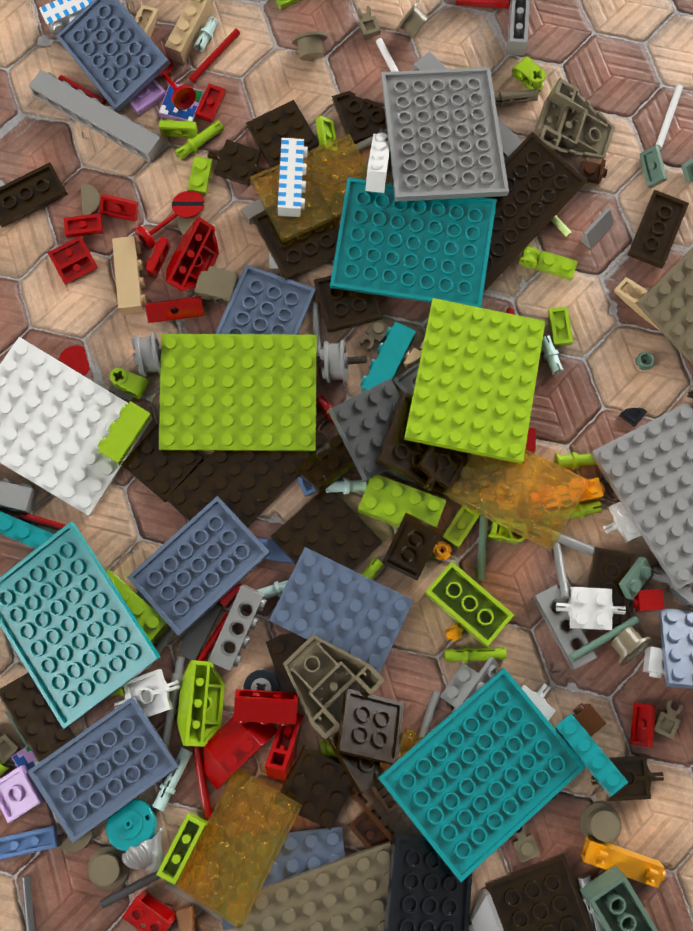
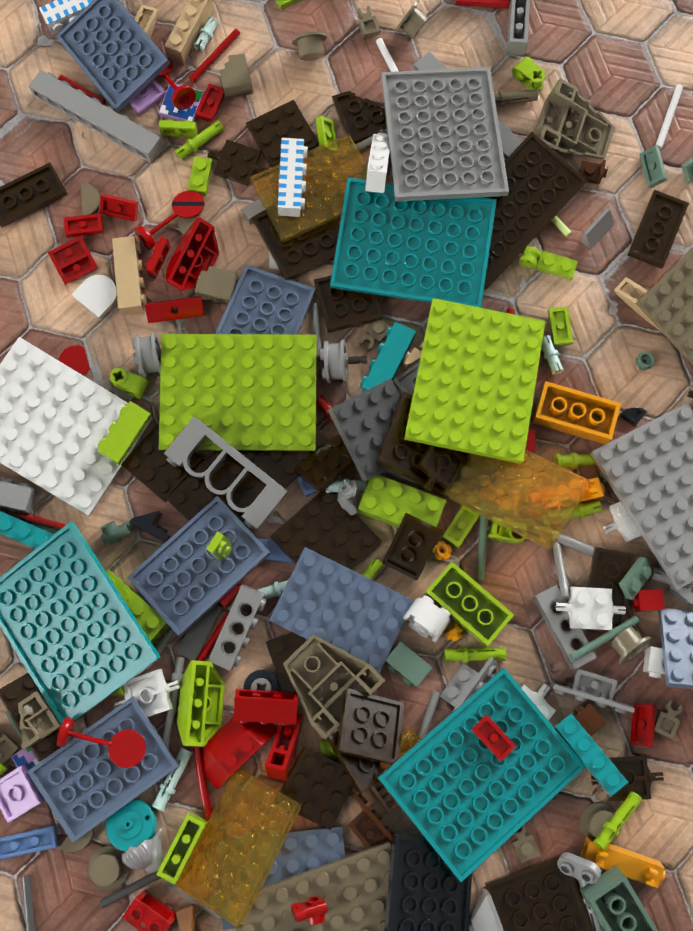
none -> dark tan slope [18,691,61,750]
none -> red piece [57,717,146,768]
none -> white tile [72,275,117,319]
none -> sand green plate [100,520,134,545]
none -> black slope [130,511,171,543]
none -> light grey fence [164,416,288,530]
none -> lime plate [206,531,232,561]
none -> dark tan piece [220,54,253,98]
none -> red plate [291,896,328,925]
none -> light grey bracket [337,480,359,515]
none -> sand green brick [385,641,433,688]
none -> white brick [403,595,451,642]
none -> red plate [470,714,516,761]
none -> light orange brick [532,381,621,445]
none -> light grey bracket [550,668,635,714]
none -> light grey plate [557,852,601,884]
none -> lime pin [593,791,642,851]

